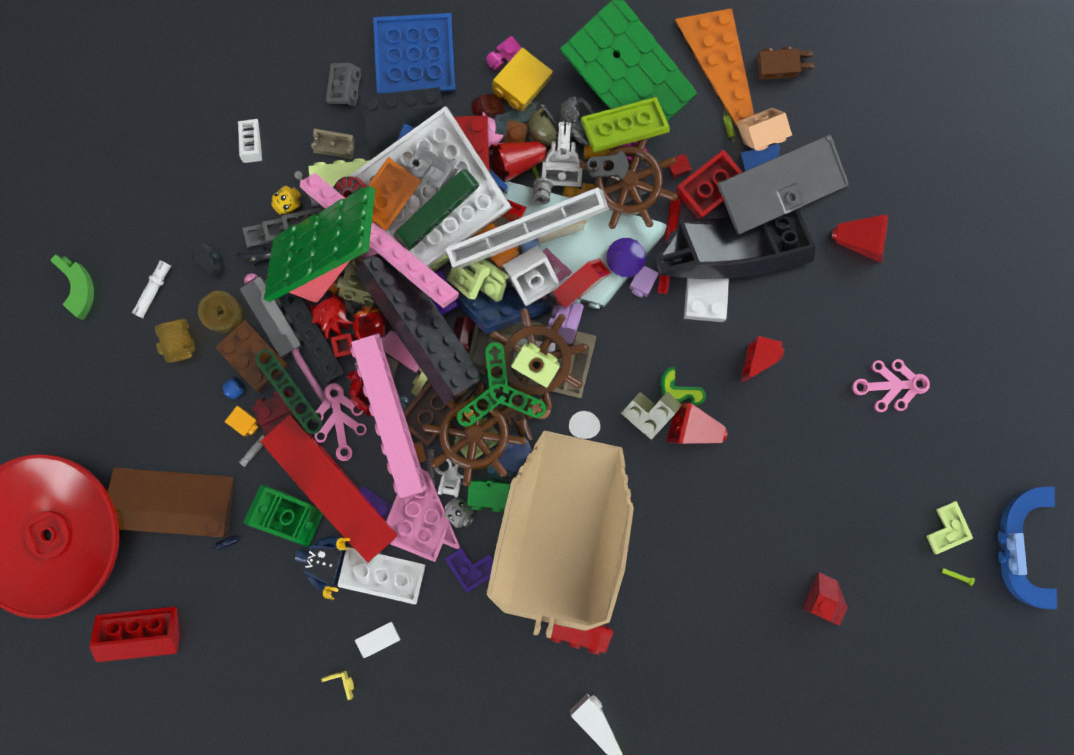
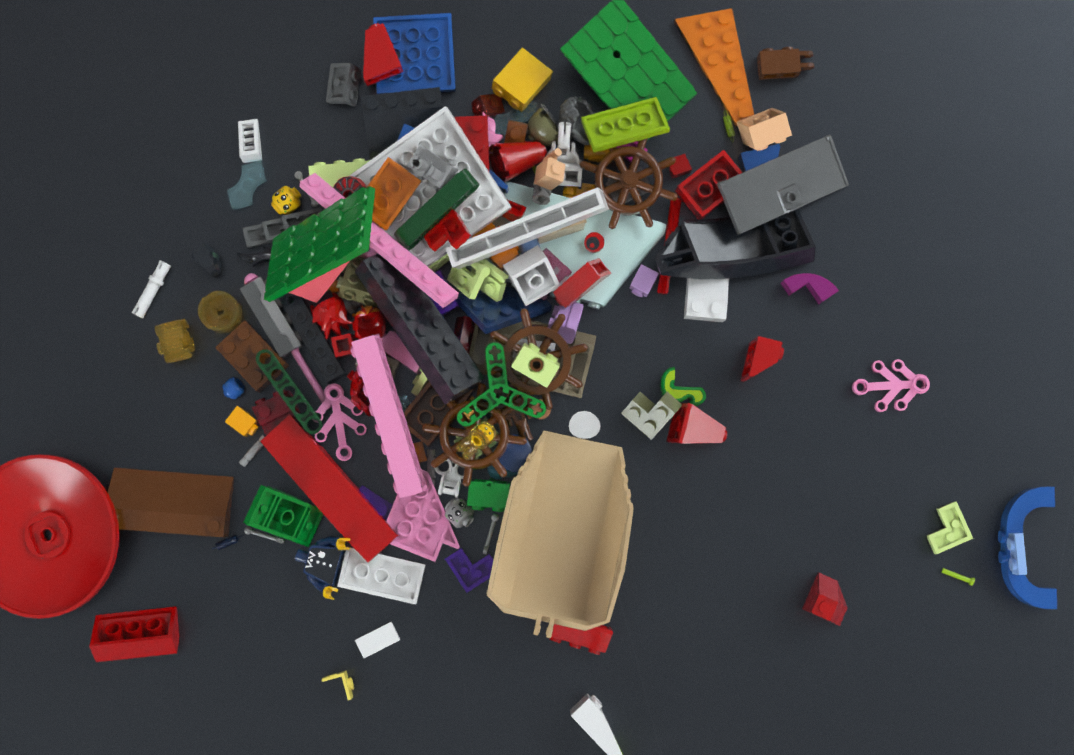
bright green arch [50,254,94,320] -> none
dark tan hinge [311,129,356,160] -> none
dark pink plate [485,36,521,71] -> none
dark grey piece [587,150,629,180] -> none
dark purple dish [606,238,646,278] -> none
red slope [832,215,888,262] -> none
none -> clear light blue tile [227,161,266,210]
none -> light grey hinge [244,527,285,544]
none -> red slope [363,23,403,86]
none -> red plate [424,209,471,252]
none -> clear yellow piece [456,422,496,460]
none -> light grey hinge [483,514,499,555]
none -> light nougat brick [534,148,566,190]
none -> red tile [584,232,604,253]
none -> magenta brick [780,273,839,304]

